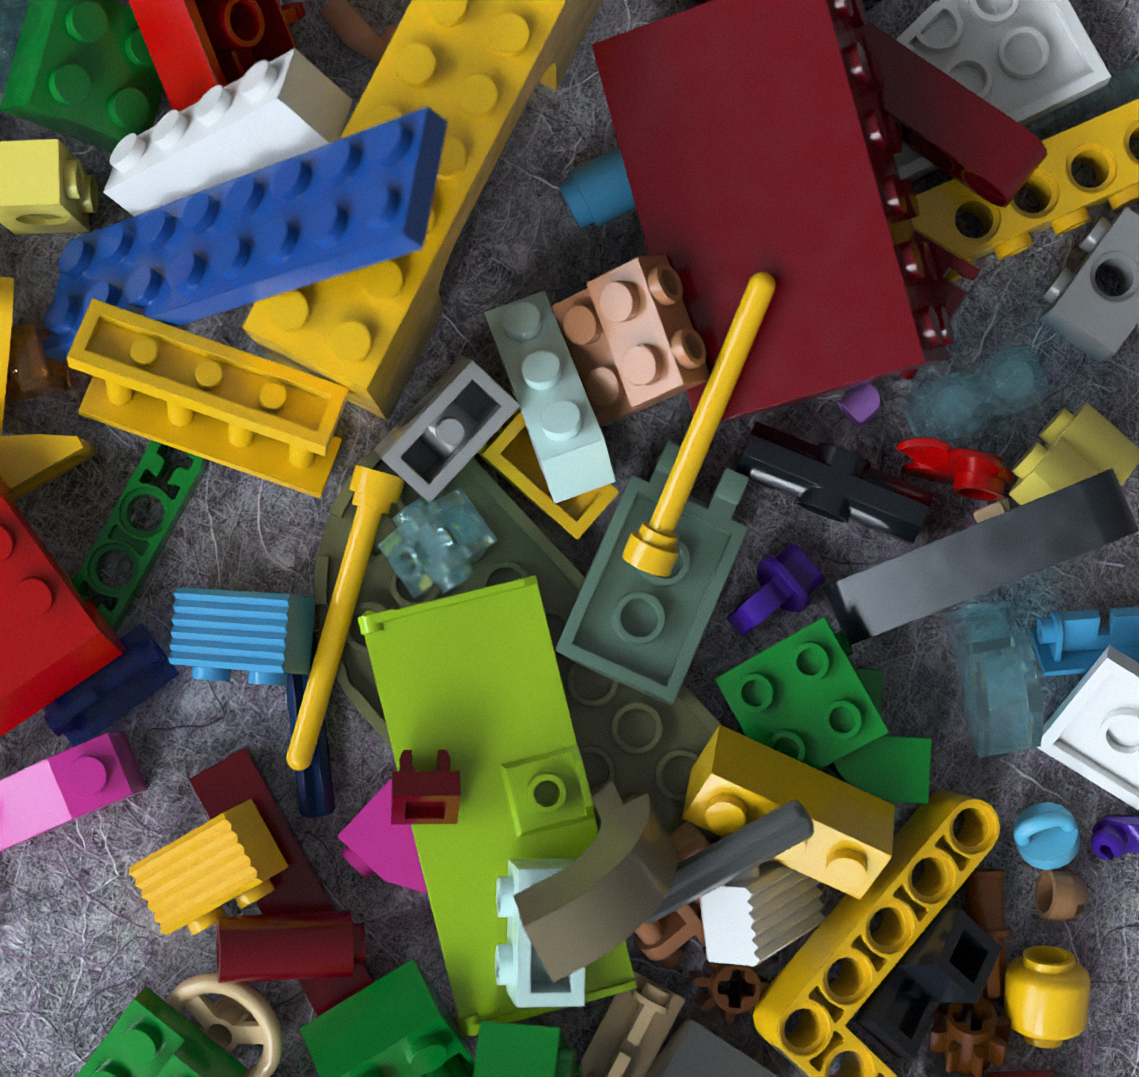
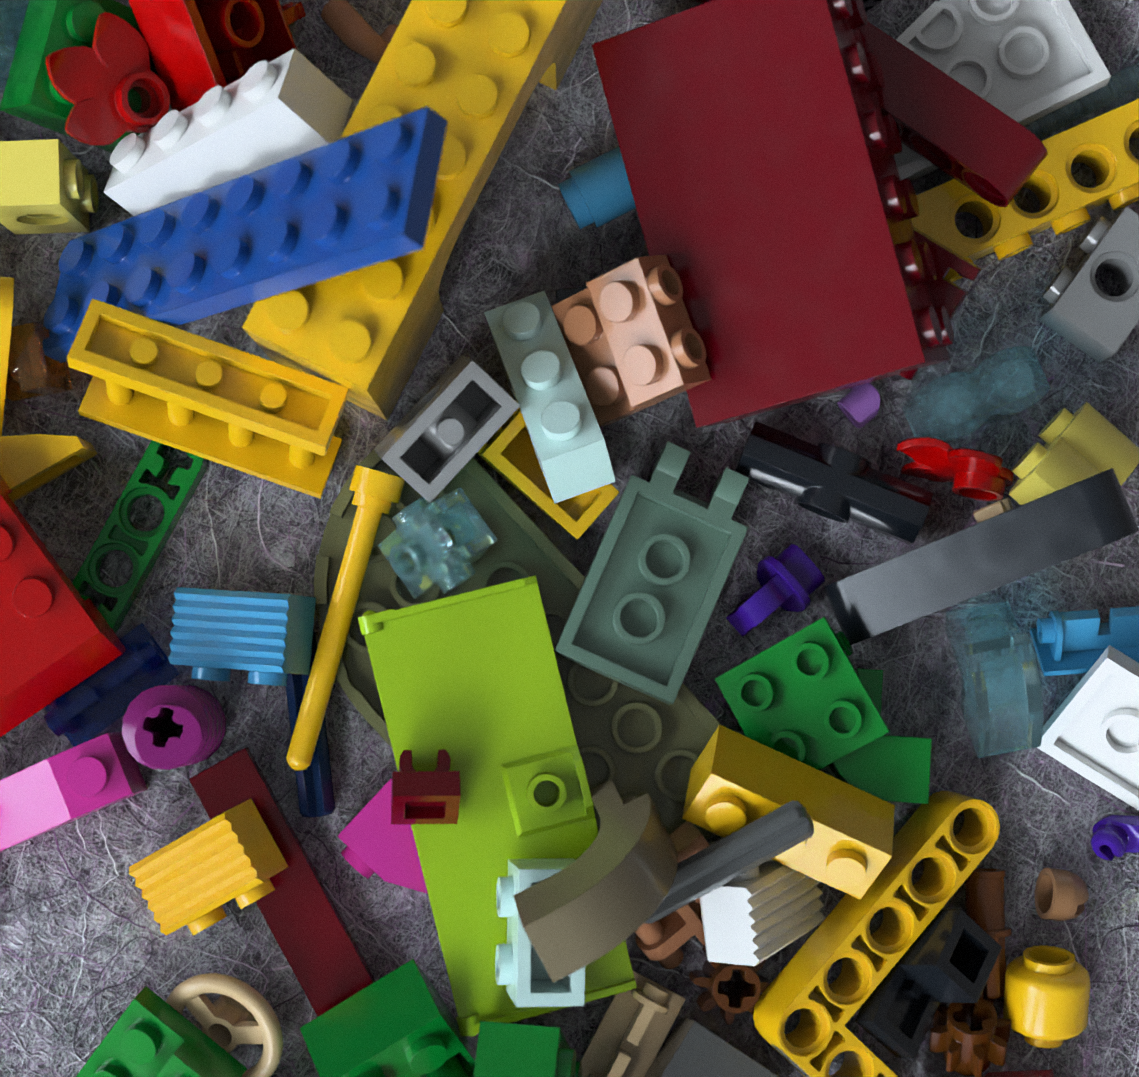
dark red brick [216,910,366,984] -> none
yellow piece [622,272,776,577] -> none
medium azure tile [1013,802,1081,870] -> none
none -> red plate [45,12,170,146]
none -> magenta piece [122,685,226,770]

